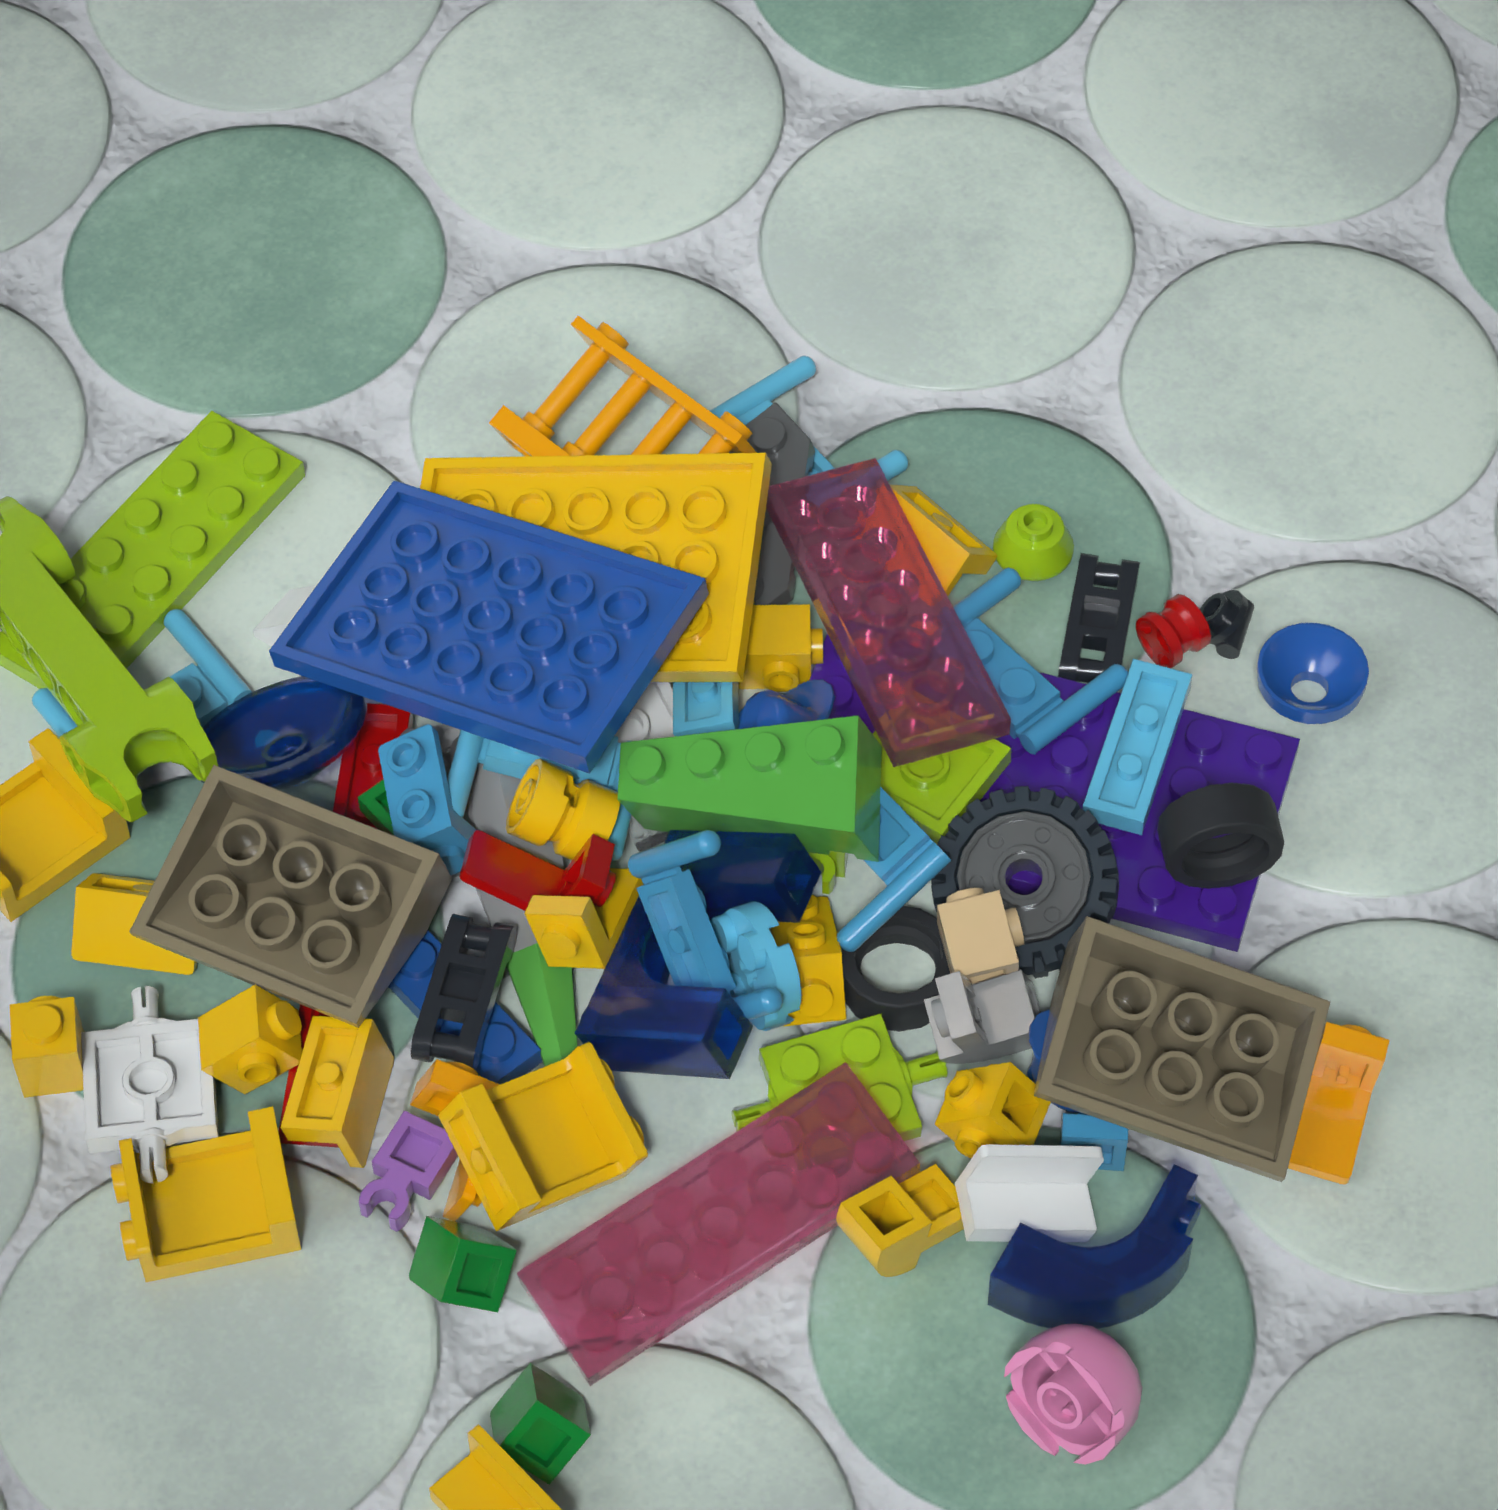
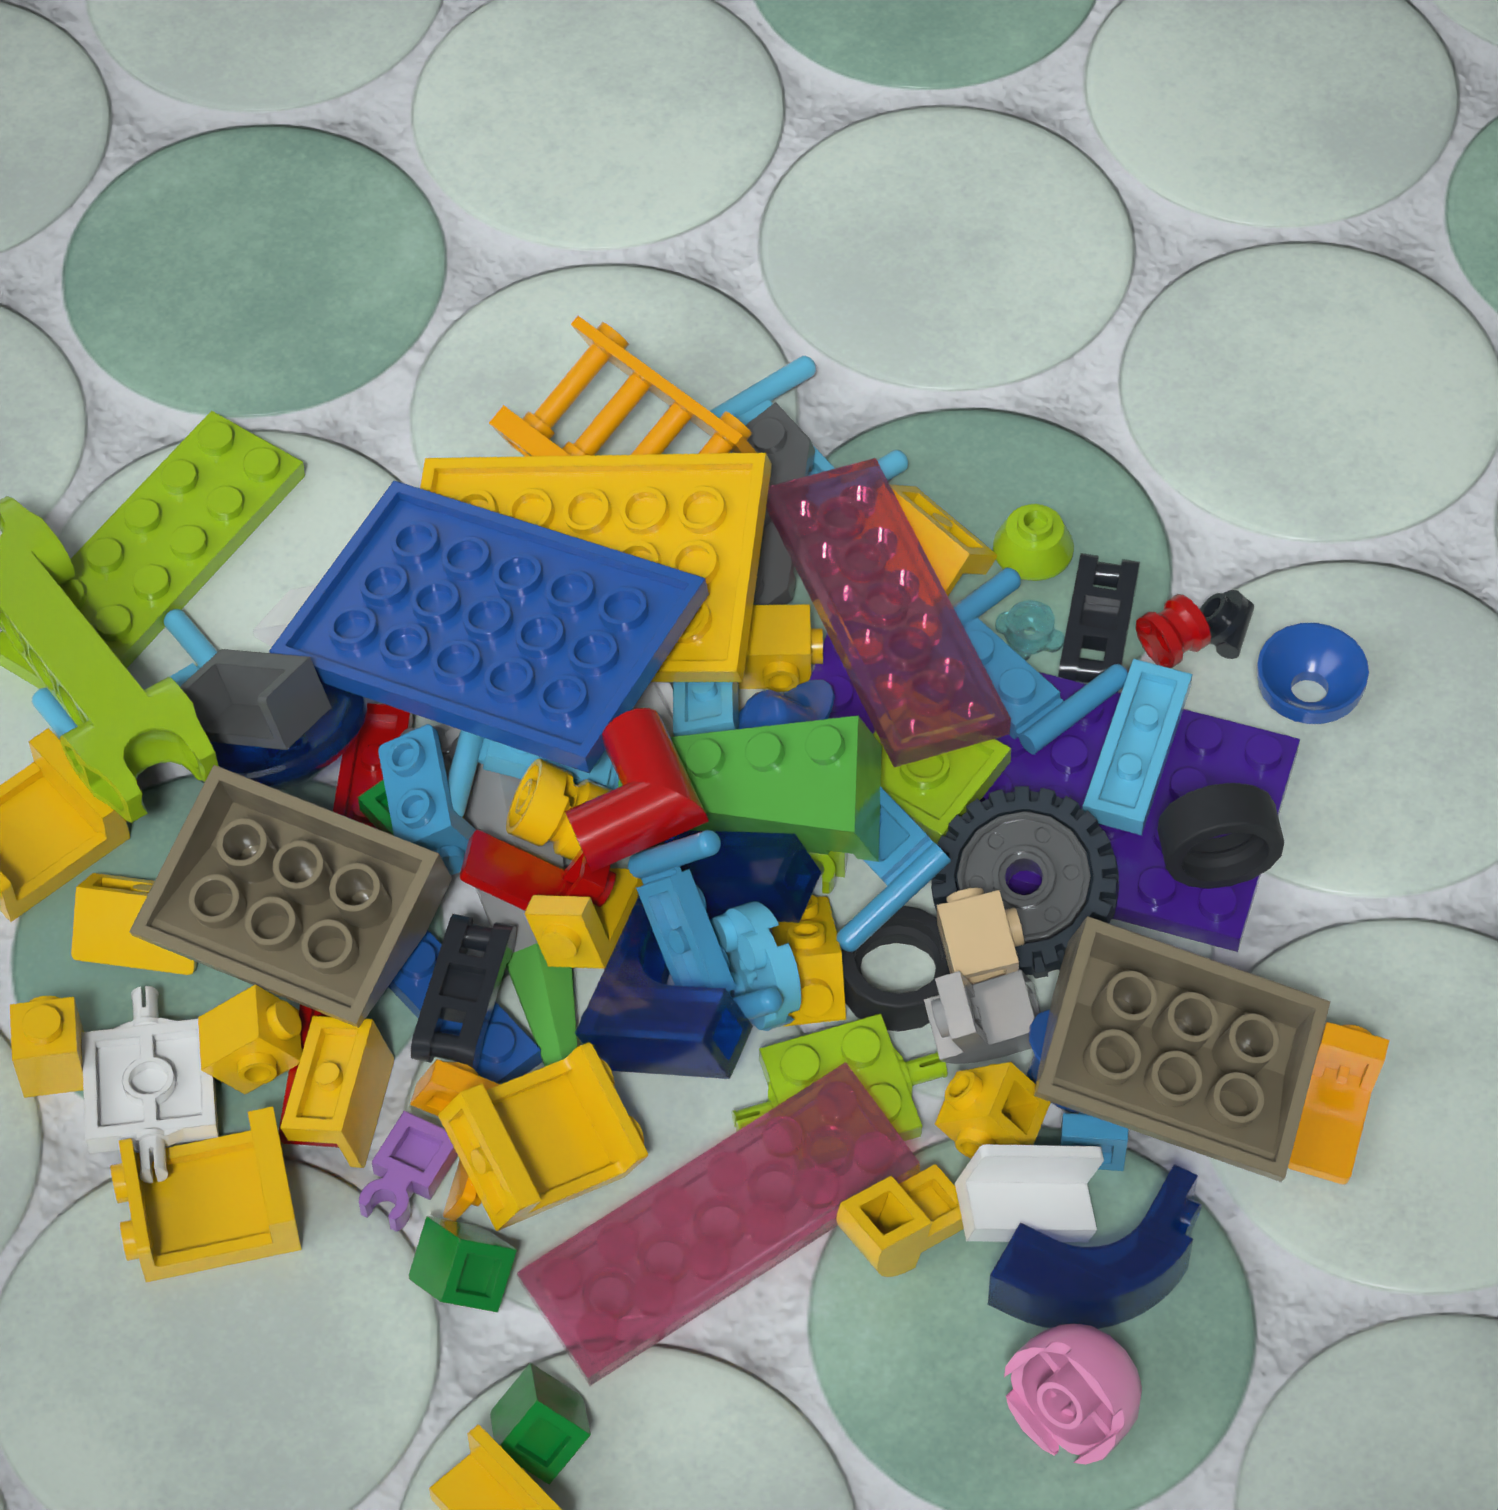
none -> dark grey panel [180,649,332,750]
none -> red brick [565,708,709,873]
none -> clear light blue plate [995,600,1064,661]

